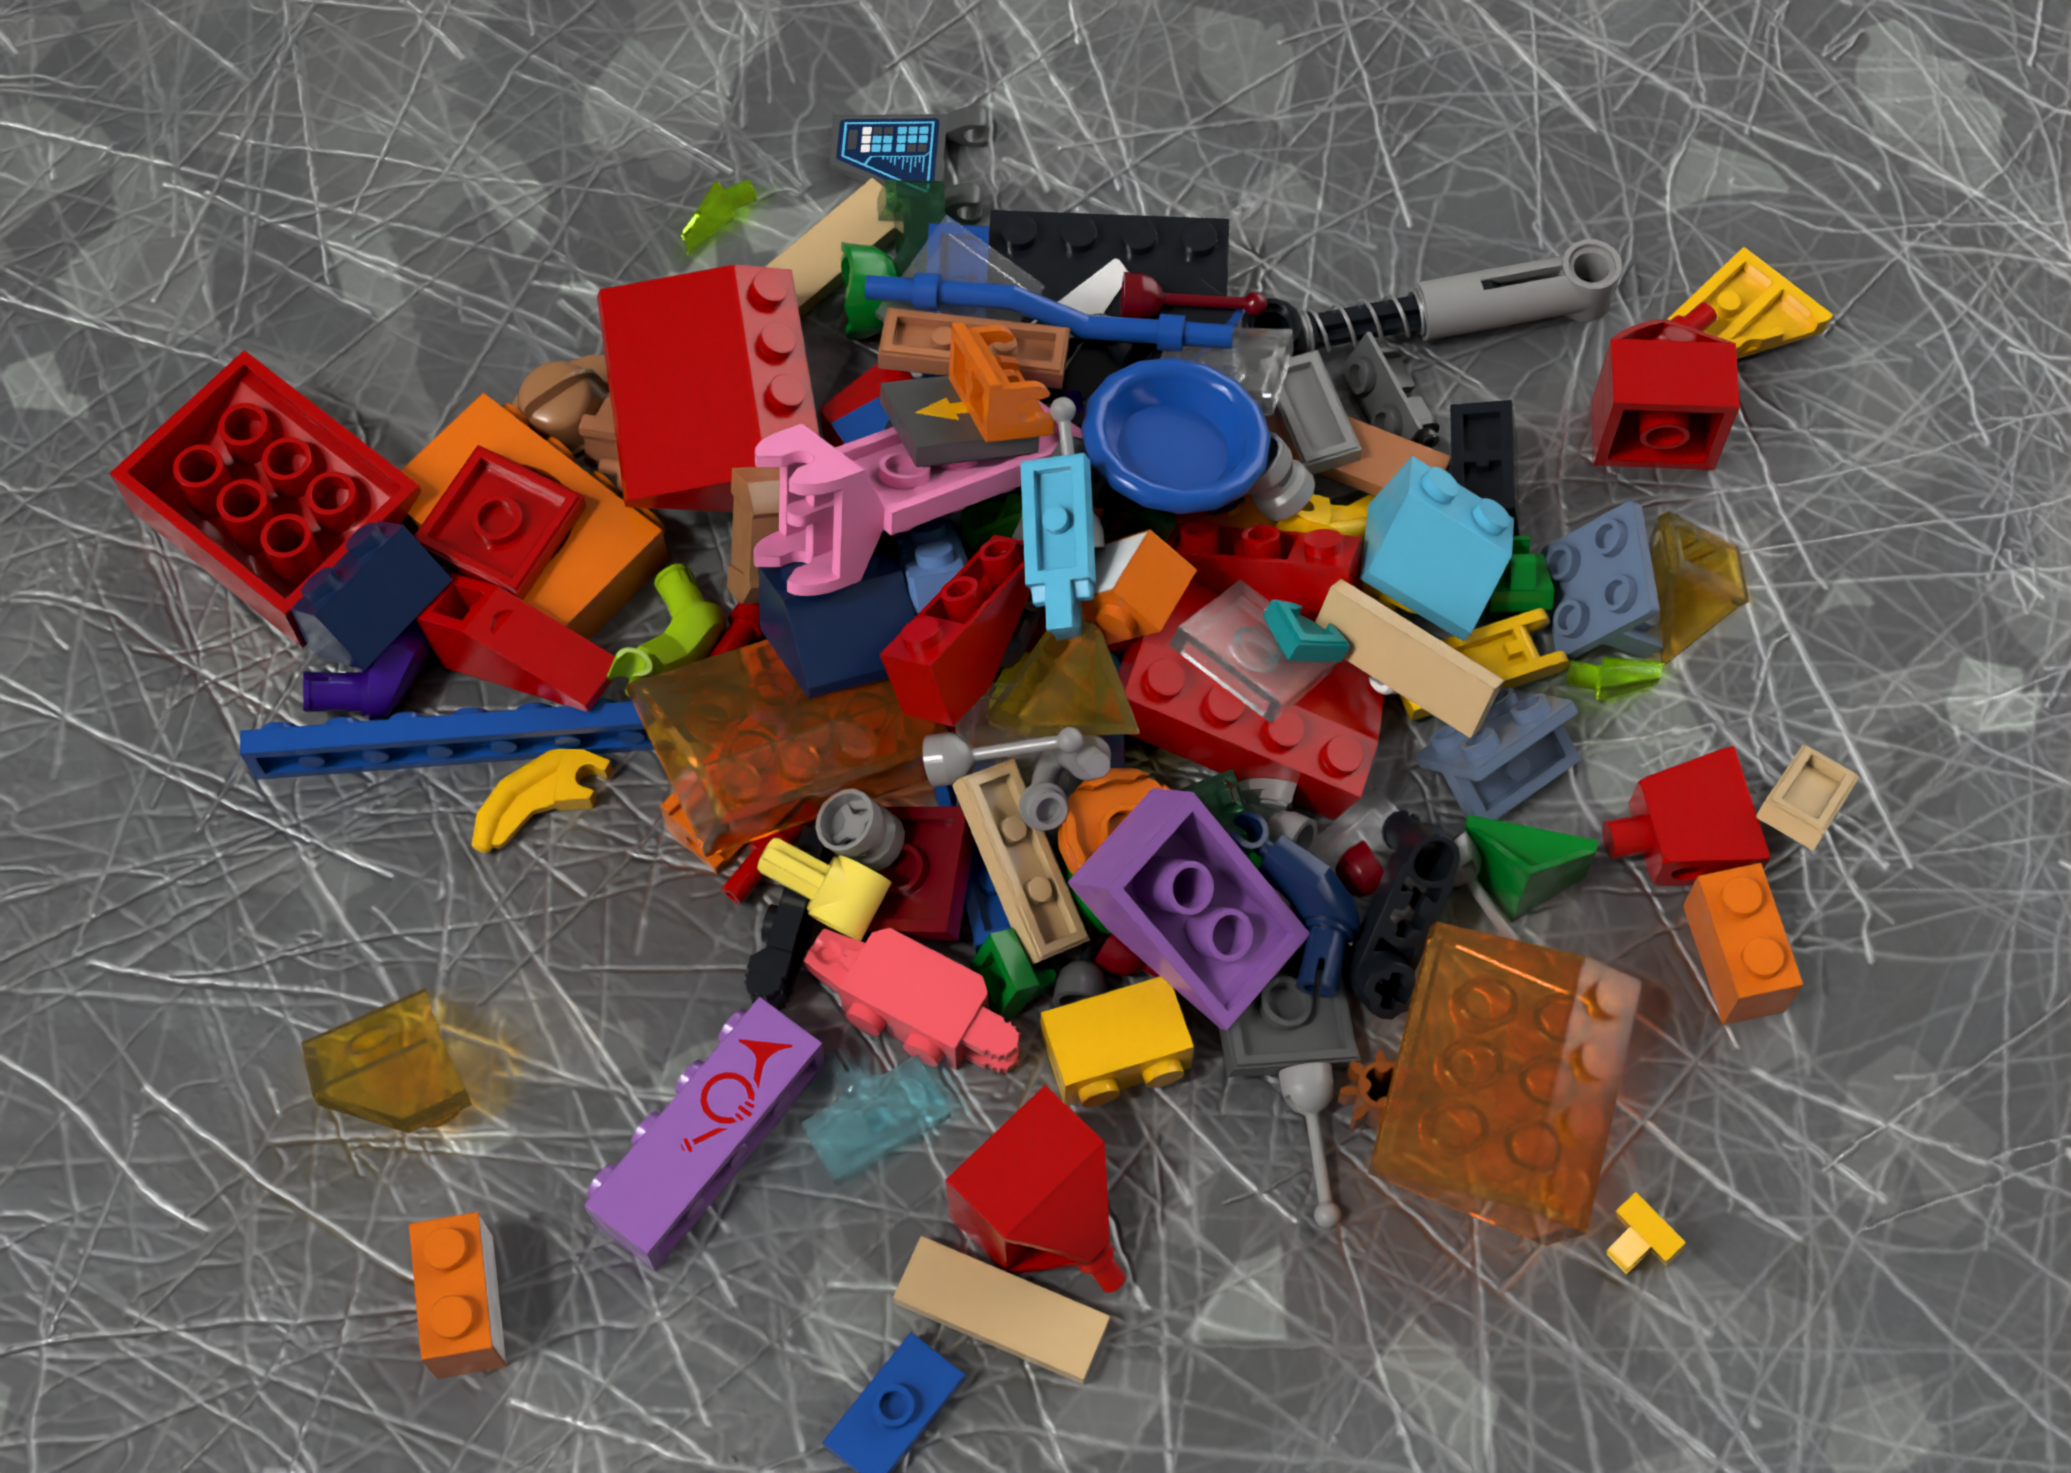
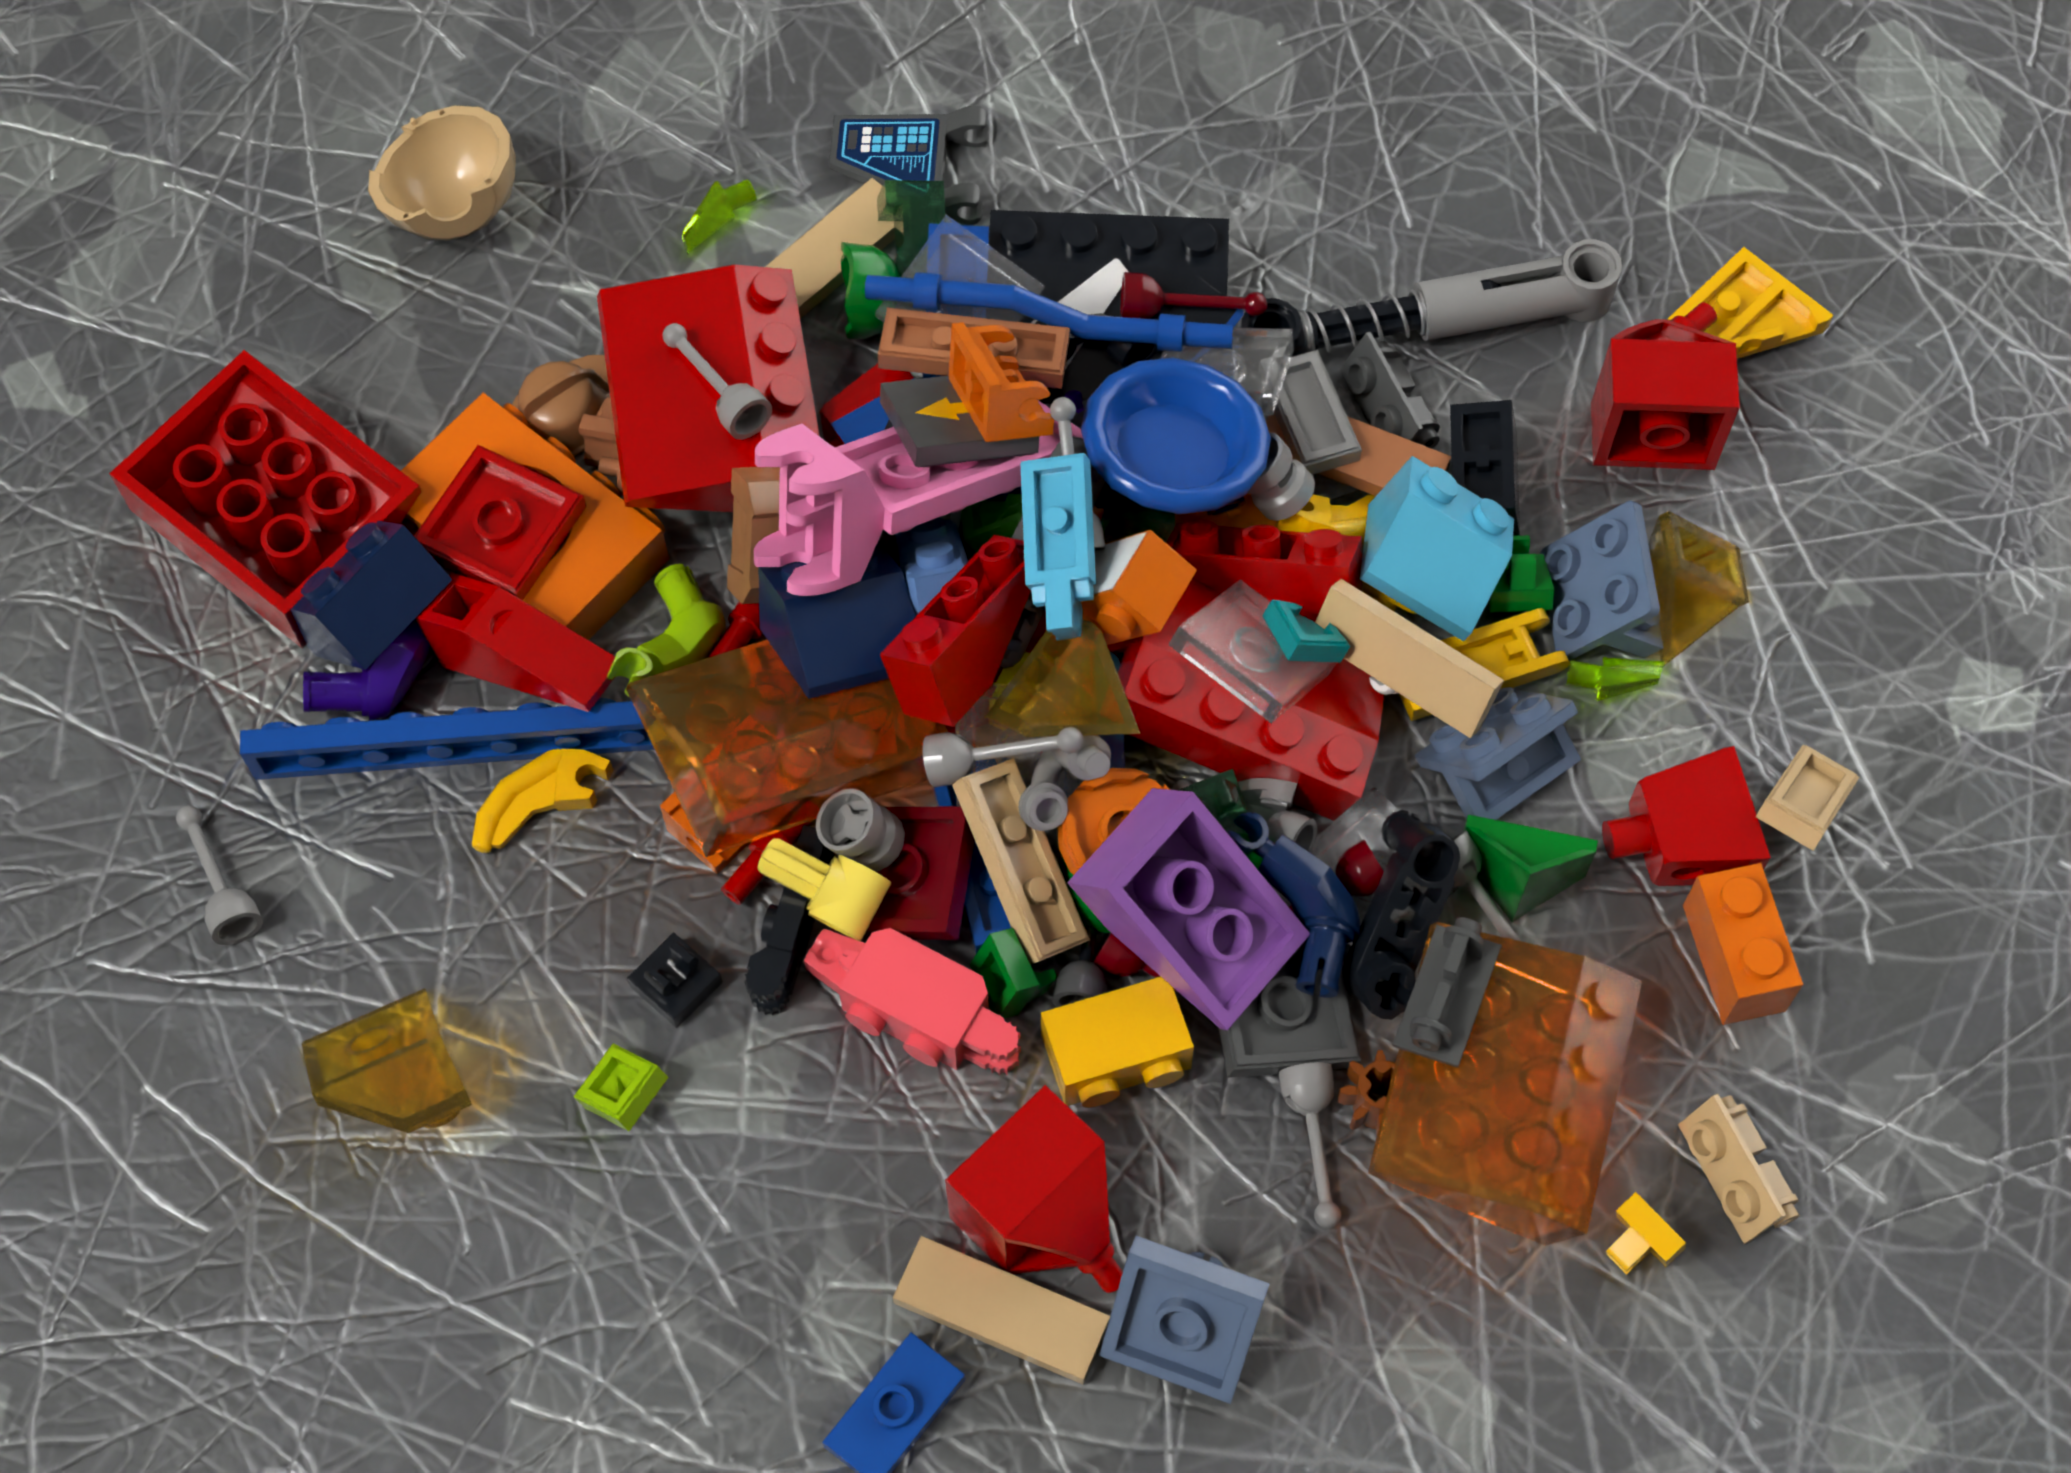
orange brick [409,1212,506,1379] -> none
medium lavender brick [584,997,827,1272] -> none
clear light blue plate [801,1045,951,1185] -> none
none -> light grey hinge [176,805,263,945]
none -> tan cylinder [368,105,516,241]
none -> lime tile [573,1043,669,1131]
none -> black tile [627,932,723,1028]
none -> light grey hinge [662,323,772,440]
none -> sand blue tile [1099,1236,1270,1404]
none -> dark grey hinge [1393,917,1502,1068]
none -> tan hinge [1678,1094,1800,1244]

